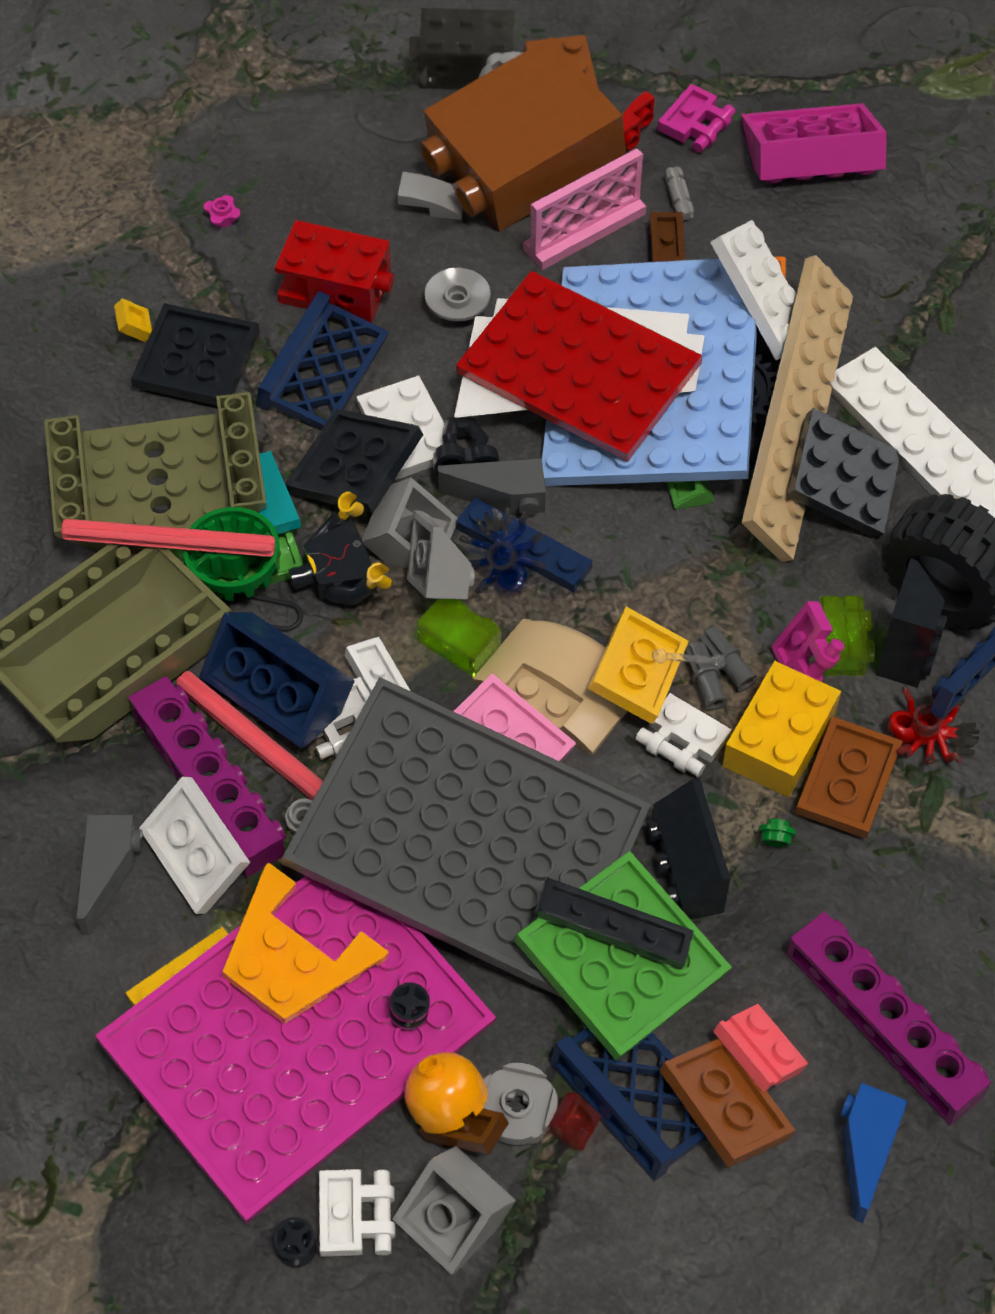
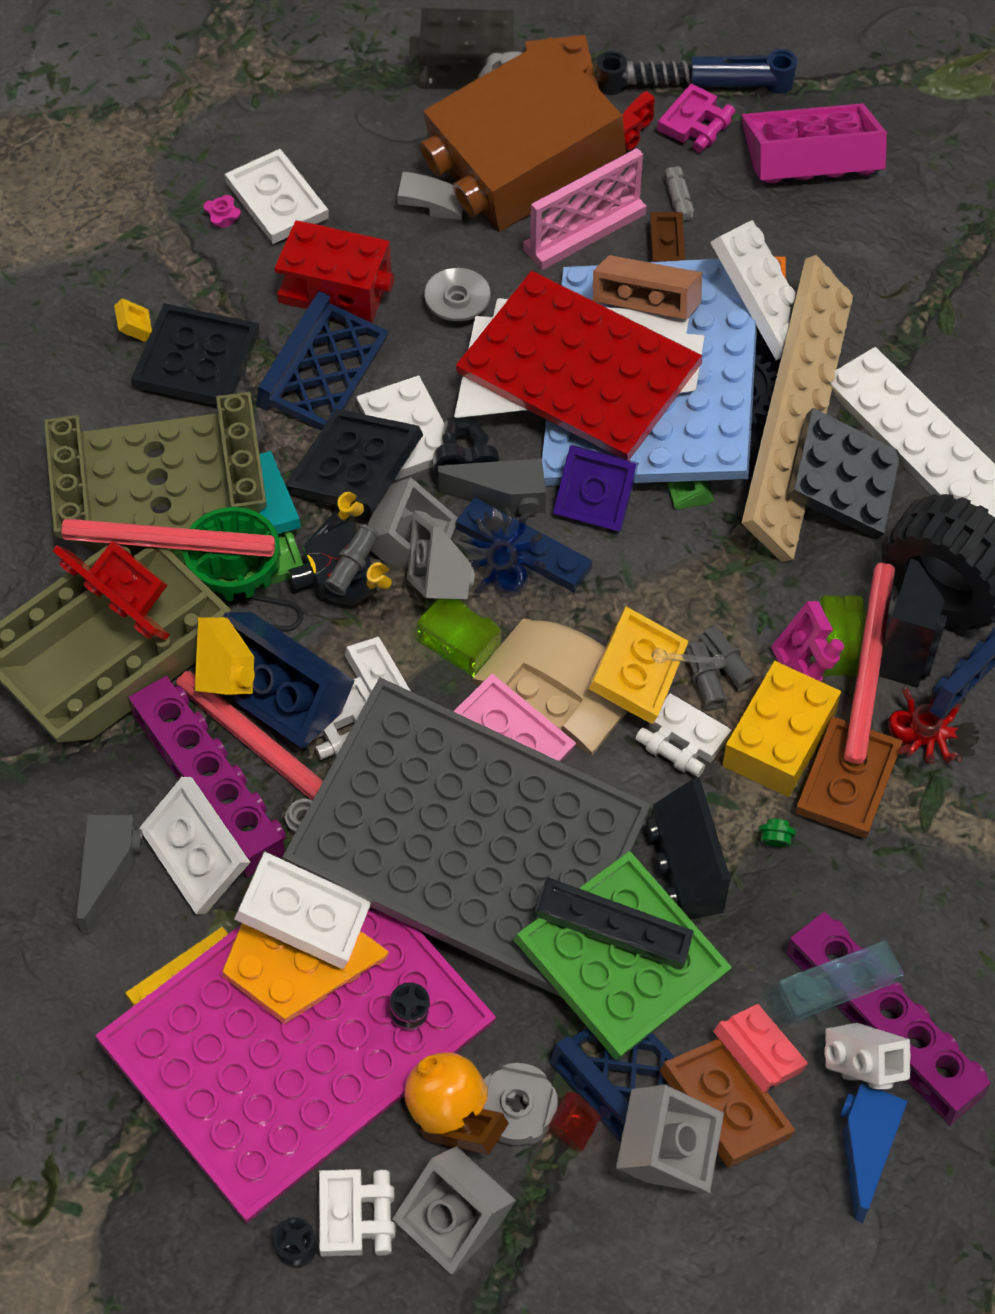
none -> red bracket [52,541,170,640]
none -> yellow slope [195,617,255,695]
none -> white plate [225,149,329,244]
none -> white plate [234,852,371,969]
none -> dark grey pin [324,524,379,596]
none -> dark purple plate [553,445,639,531]
none -> nougat brick [593,255,702,319]
none -> piece [596,49,798,95]
none -> light grey slope [616,1085,724,1193]
none -> clear light blue plate [778,940,904,1021]
none -> white brick [825,1023,911,1089]
none -> coral axle [844,562,895,764]

